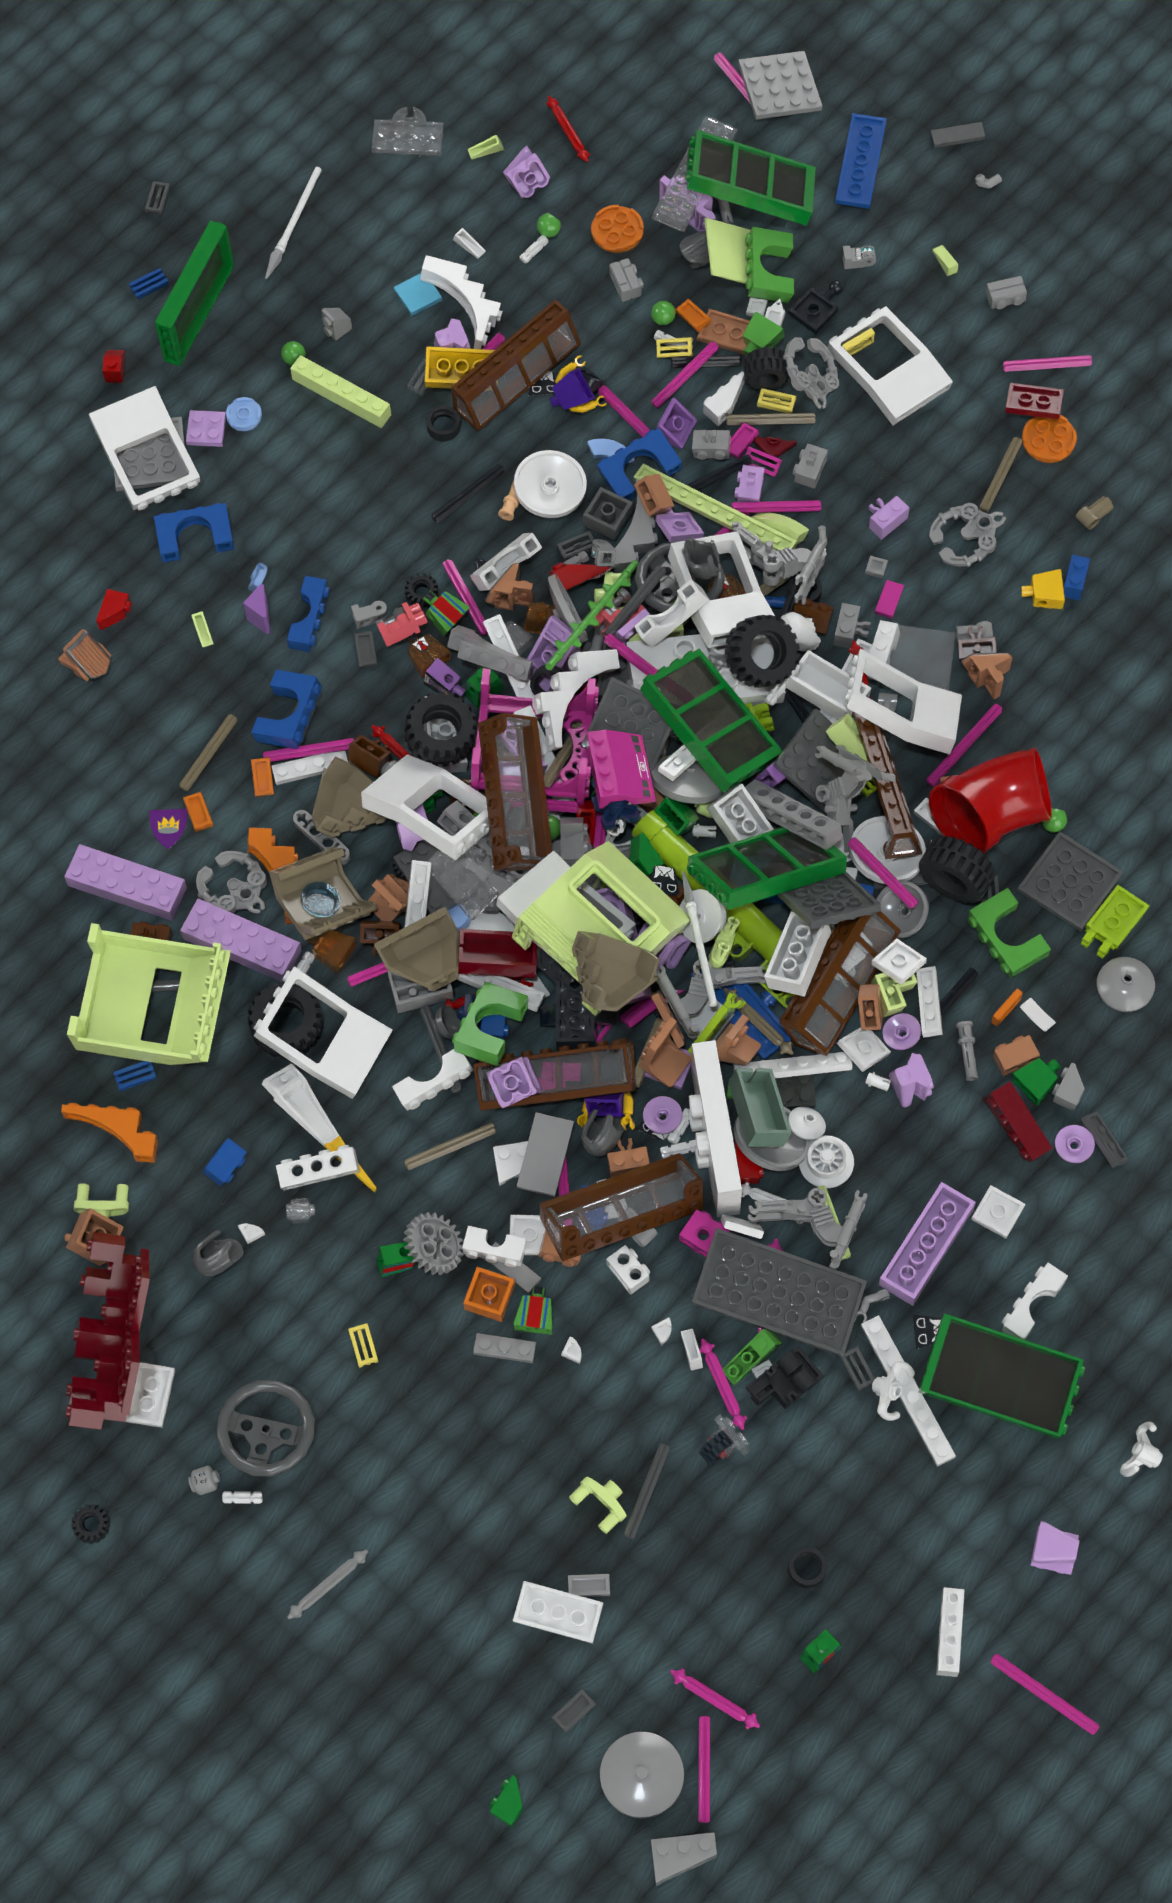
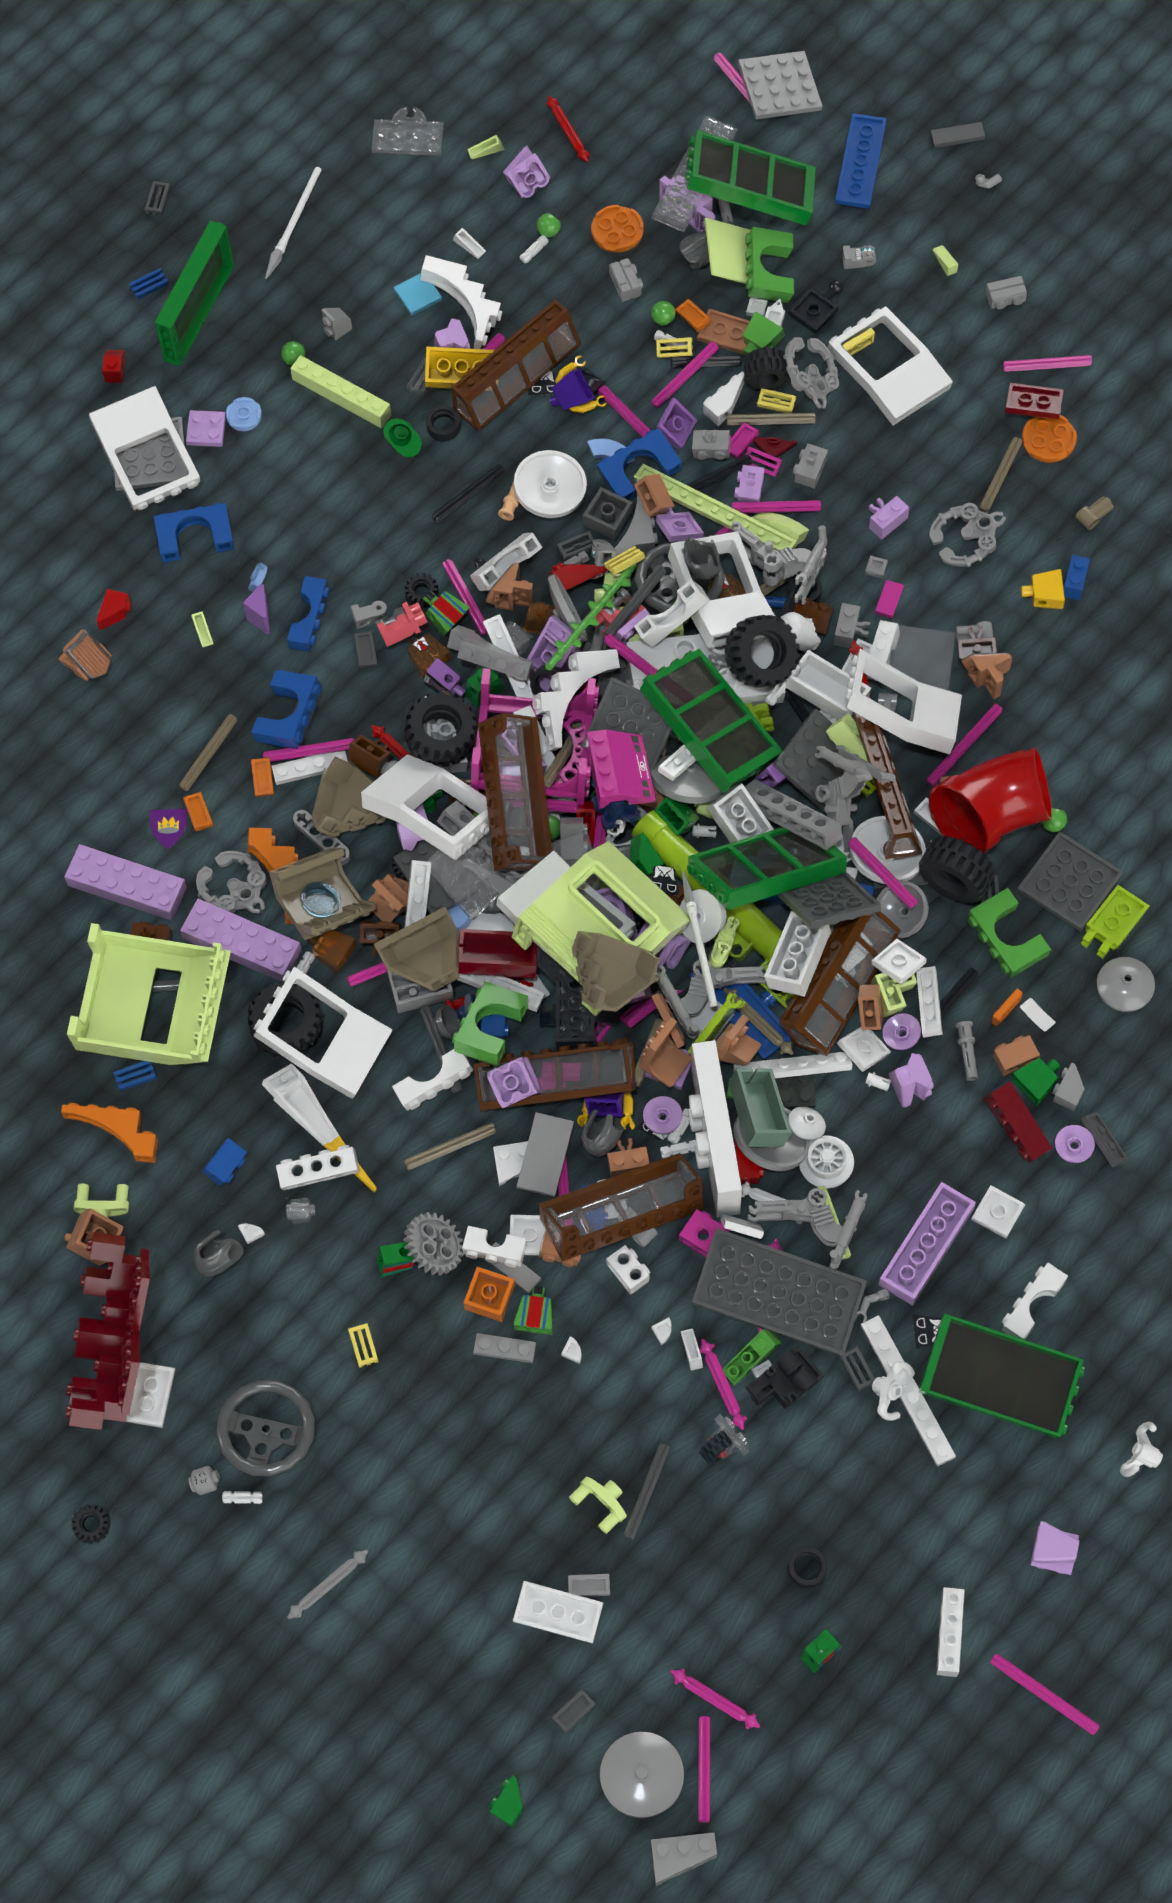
none -> green piece [383,418,422,457]
none -> light yellow tile [604,546,645,575]

